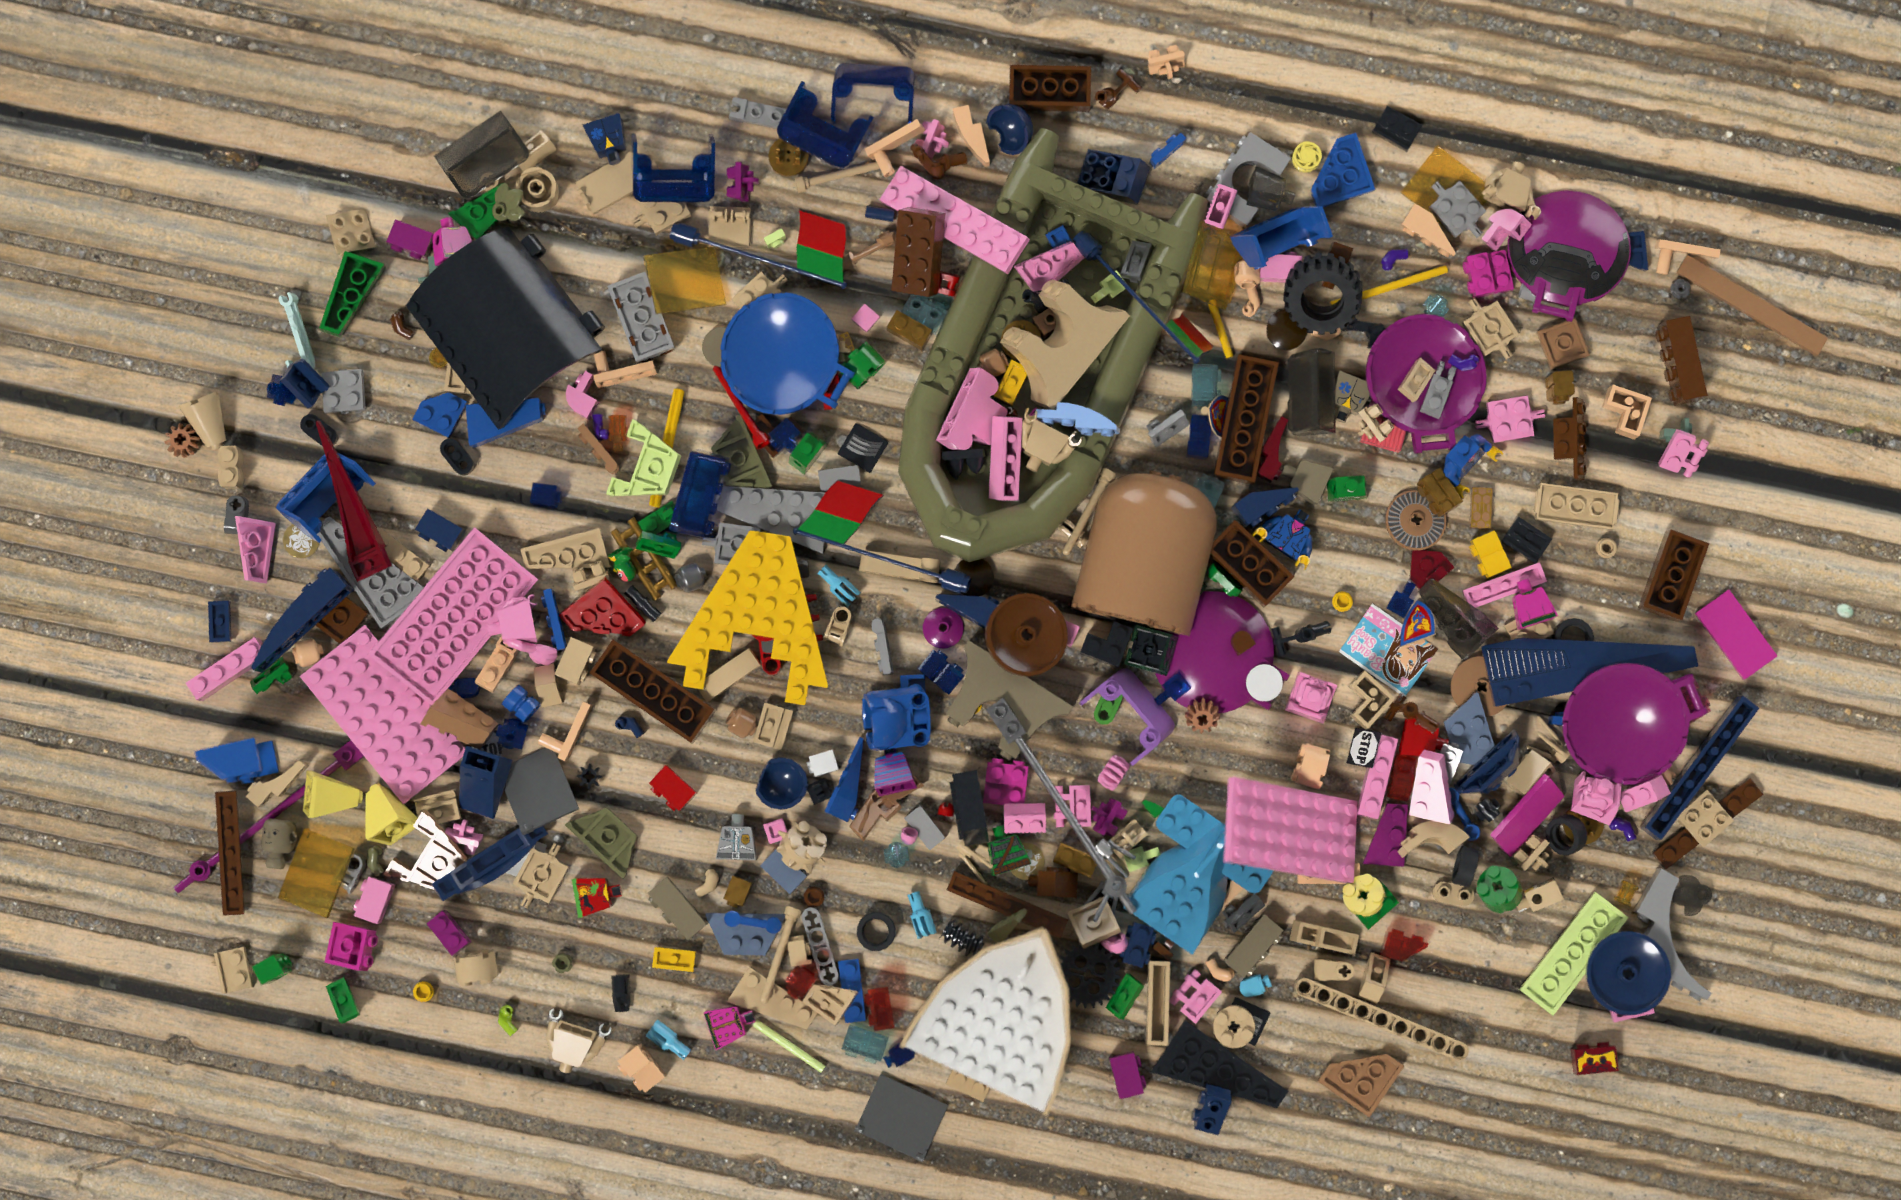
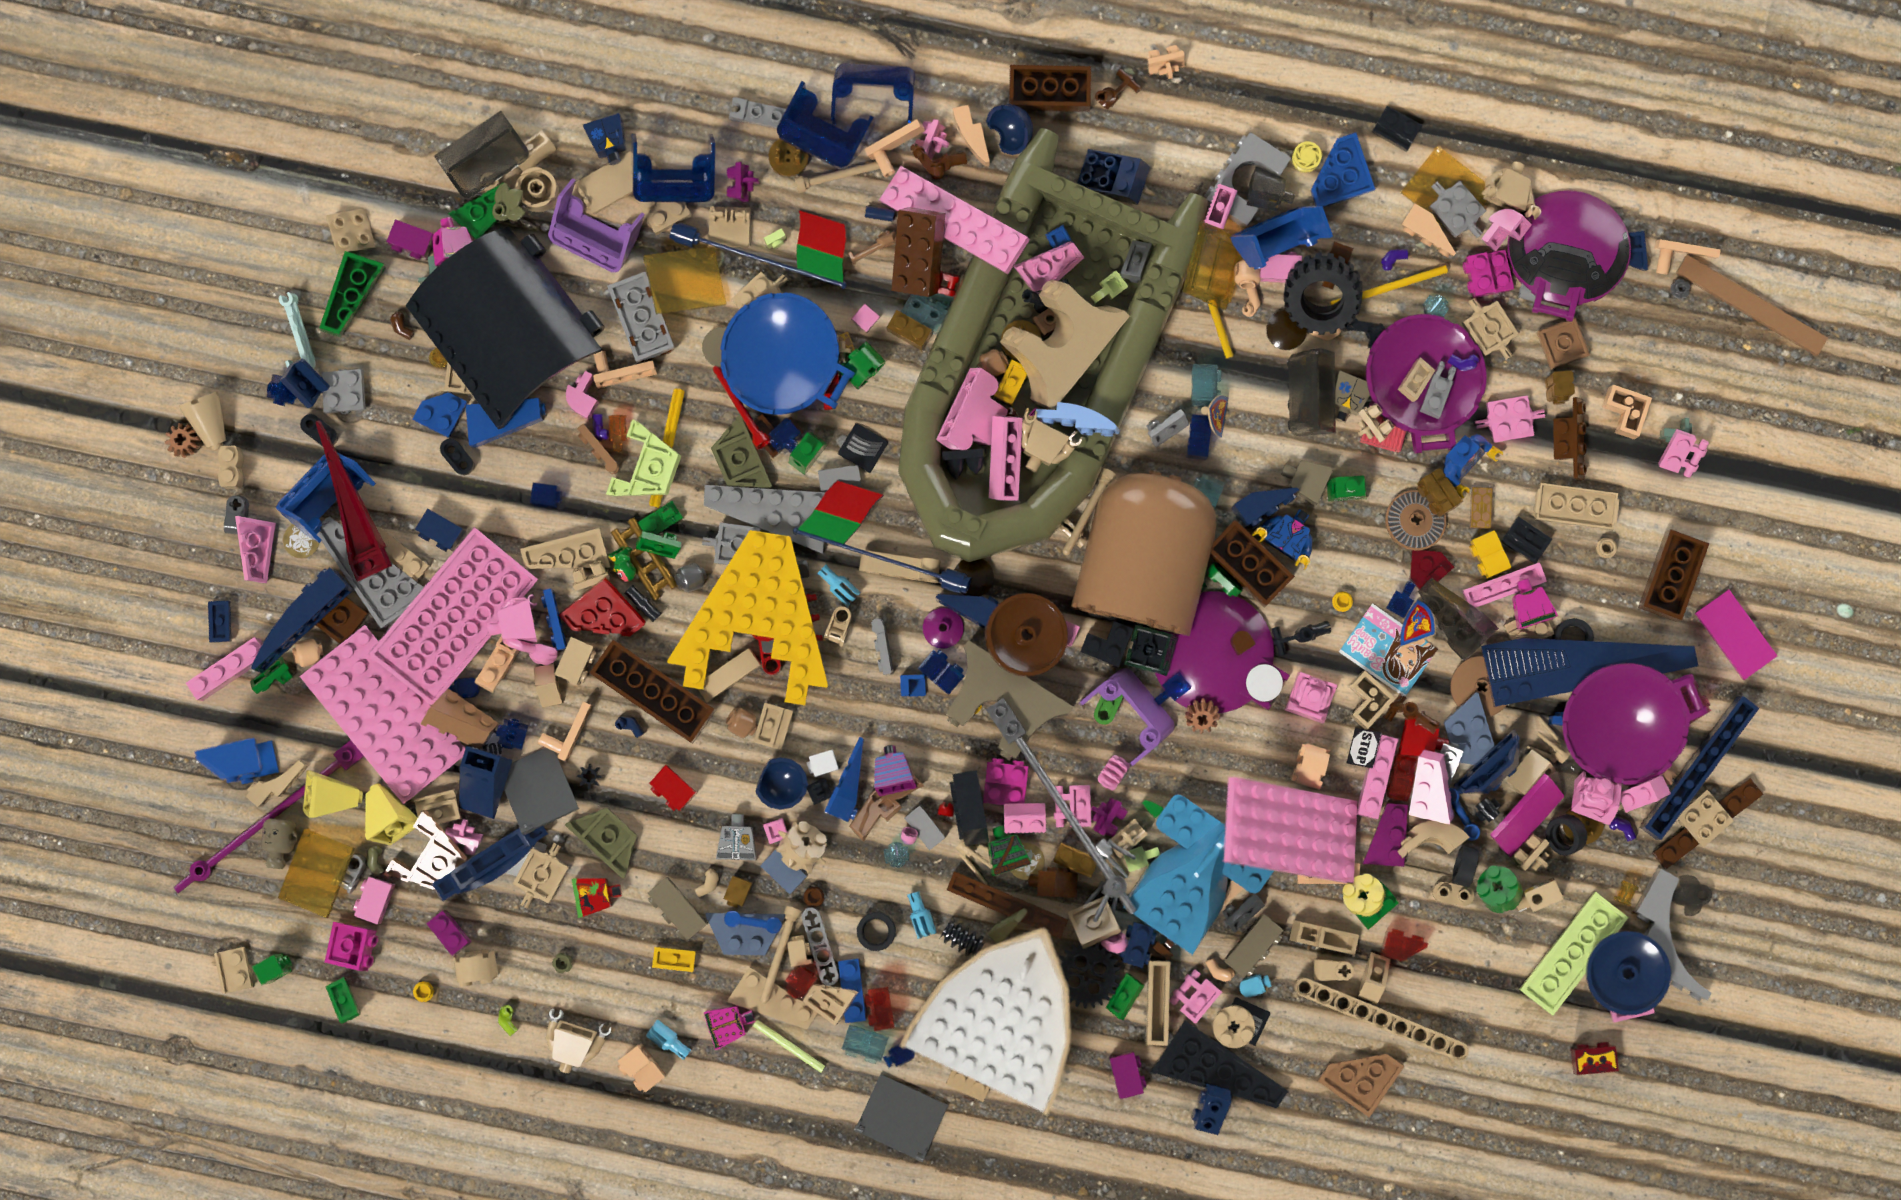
reddish brown plate [215,790,245,916] -> none
blue wheel [502,685,541,723] -> none
black hinge [611,974,631,1012] -> none
clear blue windscreen [669,449,731,538] -> none
blue piece [862,684,931,751] -> none
flag [1073,231,1213,364] -> none
blue plate [1150,133,1187,169] -> none
reddish brown brick [1213,354,1279,485] -> none
dark red slope [1257,416,1288,483] -> none
reddish brown brick [1655,316,1708,406] -> none
none -> medium lavender windscreen [548,178,645,273]

